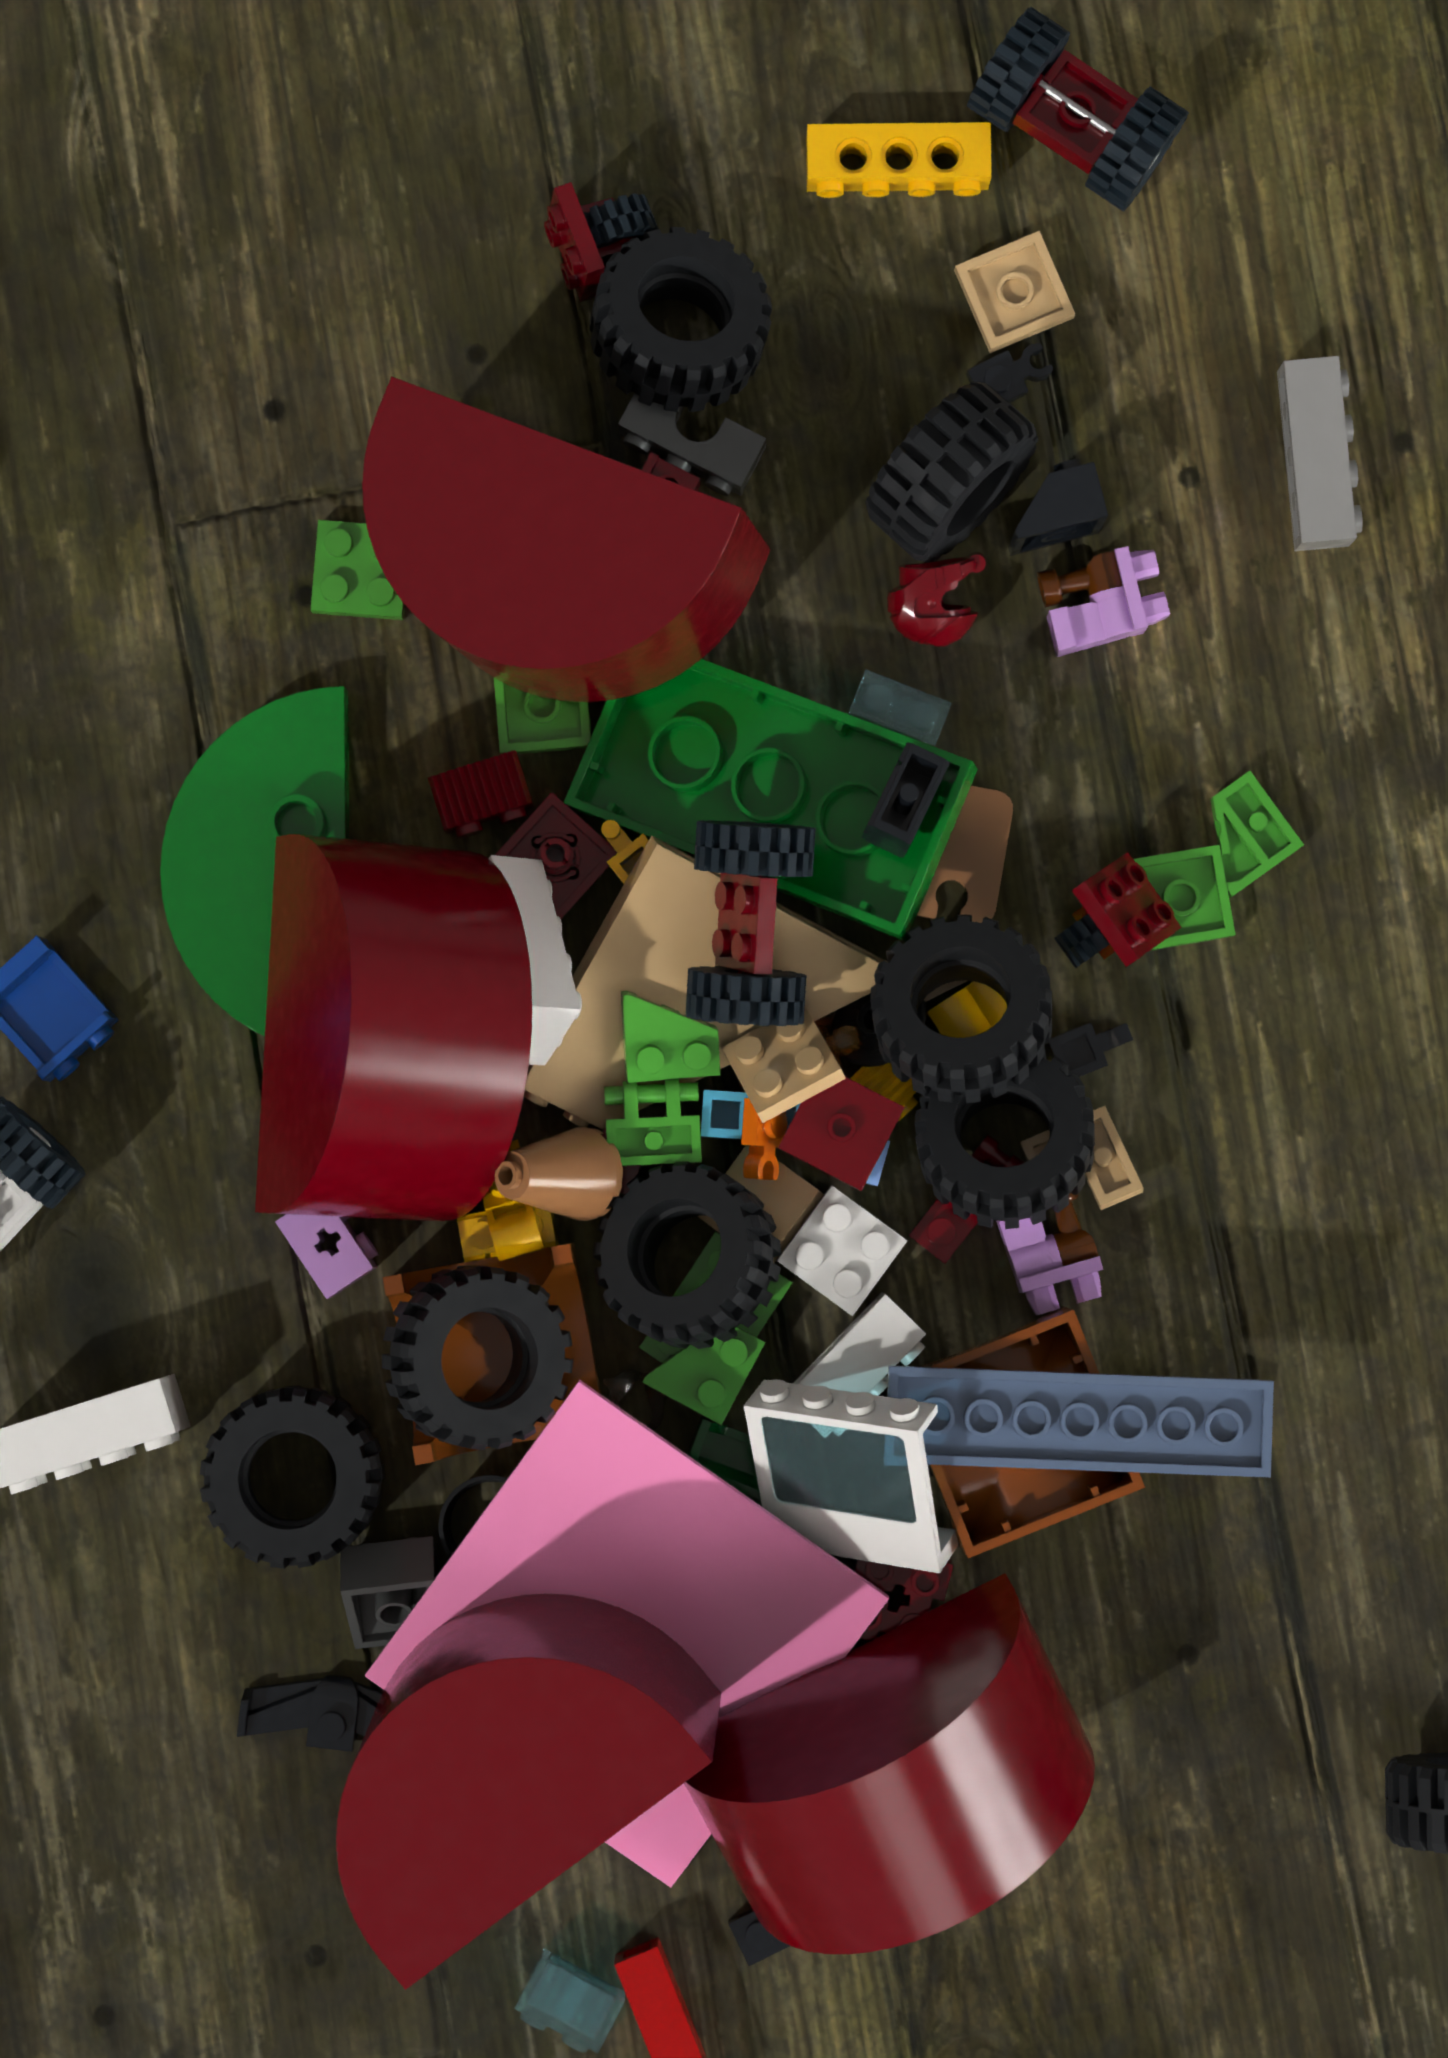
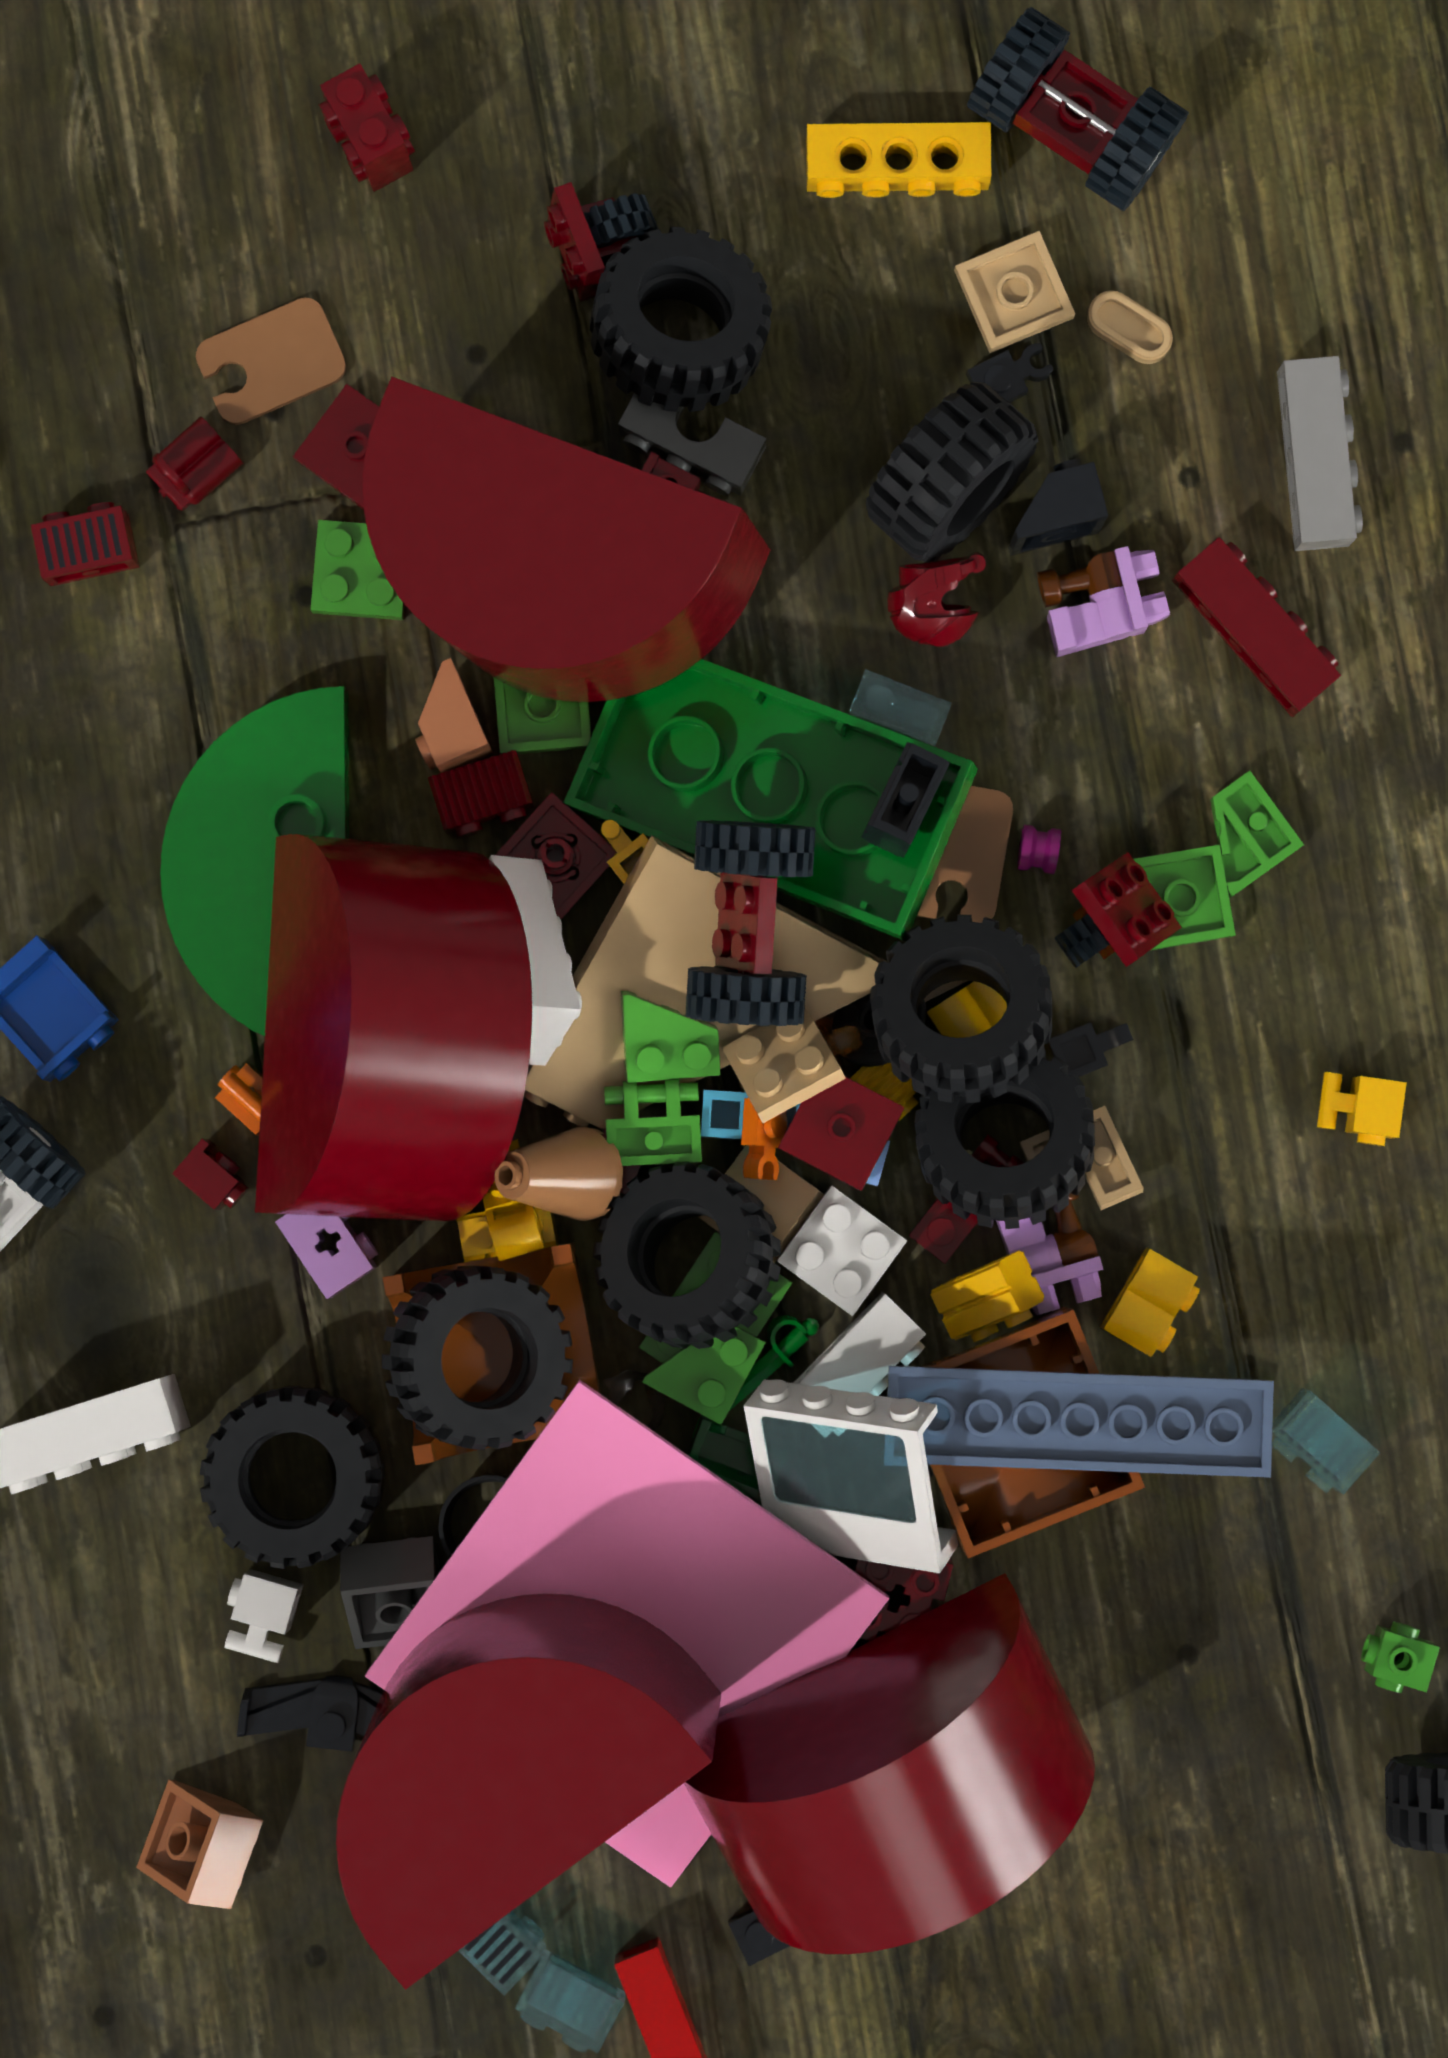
none -> dark red brick [31,502,140,586]
none -> nougat slope [136,1779,263,1909]
none -> dark red piece [146,416,244,511]
none -> dark red brick [172,1138,249,1210]
none -> medium nougat piece [196,297,347,425]
none -> orange brick [215,1063,263,1136]
none -> white brick [224,1569,303,1663]
none -> dark red plate [292,383,379,510]
none -> dark red brick [318,63,415,192]
none -> nougat slope [415,658,495,773]
none -> clear light blue brick [459,1911,546,1996]
none -> green sword [691,1315,819,1442]
none -> yellow brick [930,1250,1044,1342]
none -> magenta wheel [1017,824,1061,875]
none -> tan tile [1087,291,1173,364]
none -> yellow brick [1100,1247,1200,1357]
none -> dark red brick [1172,537,1341,718]
none -> clear light blue brick [1272,1388,1380,1495]
none -> yellow brick [1317,1072,1407,1146]
none -> bright green brick [1361,1621,1440,1693]

